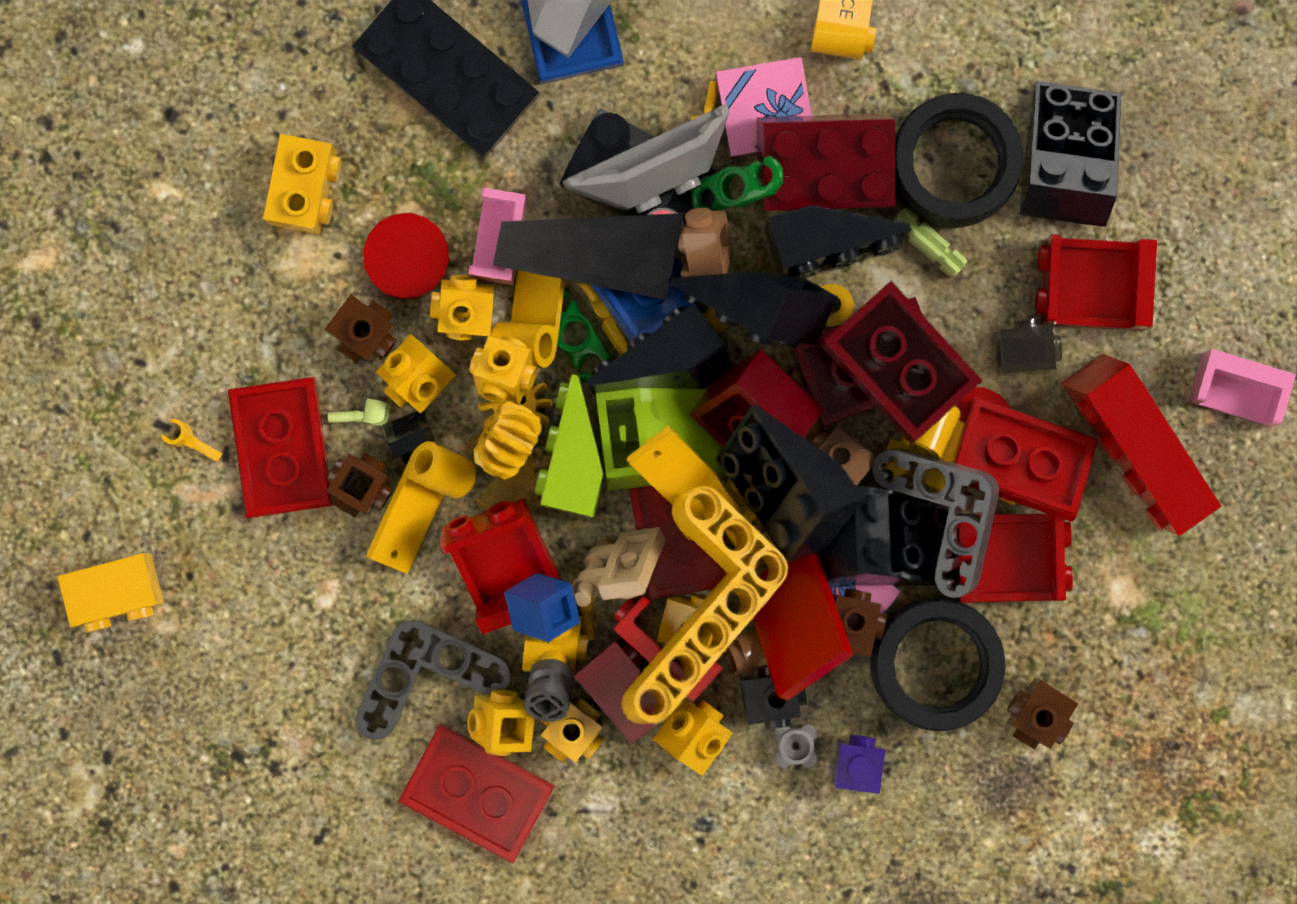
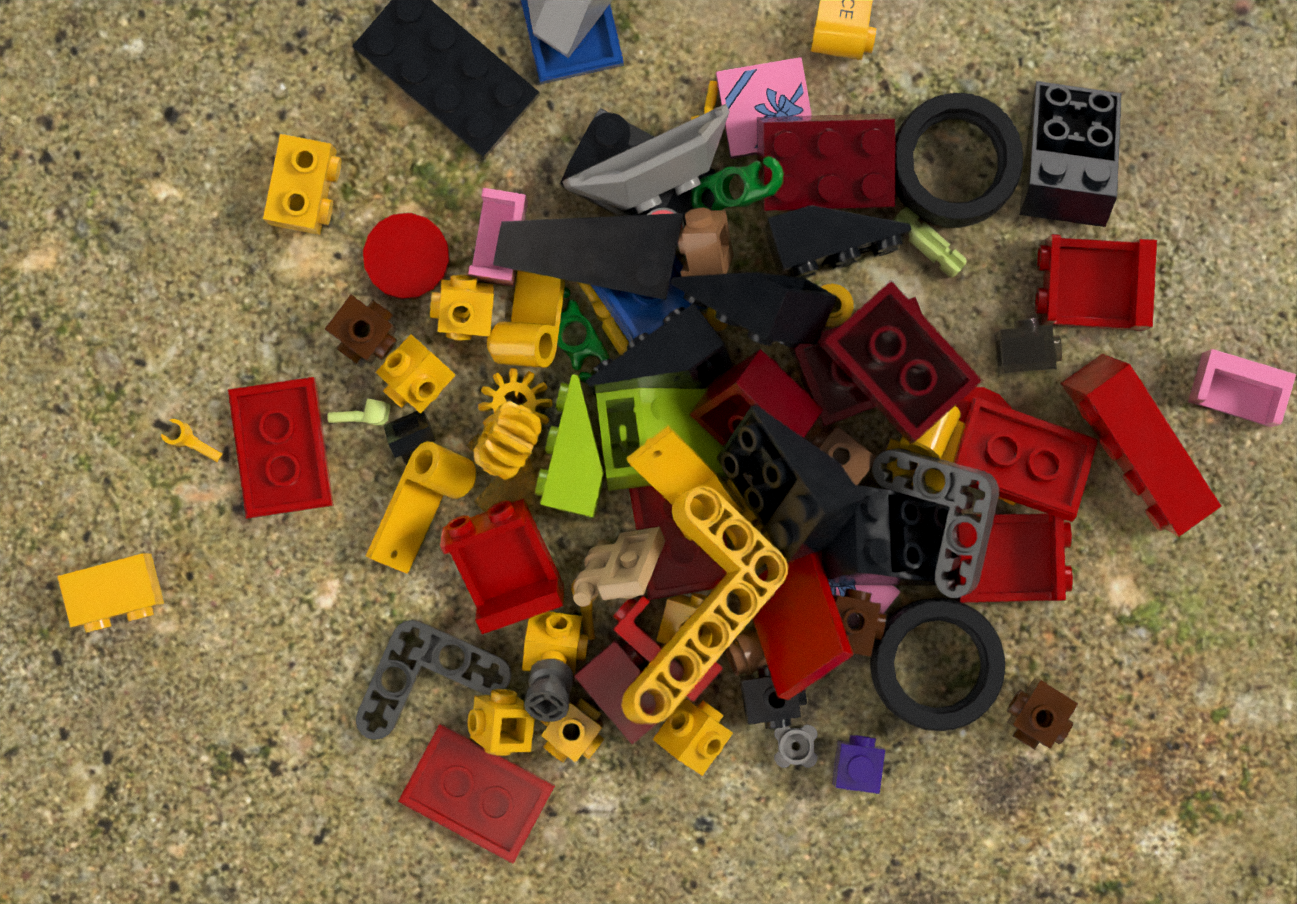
reddish brown brick [326,452,393,518] -> none
yellow brick [470,336,537,406] -> none
blue panel [504,573,580,642] -> none

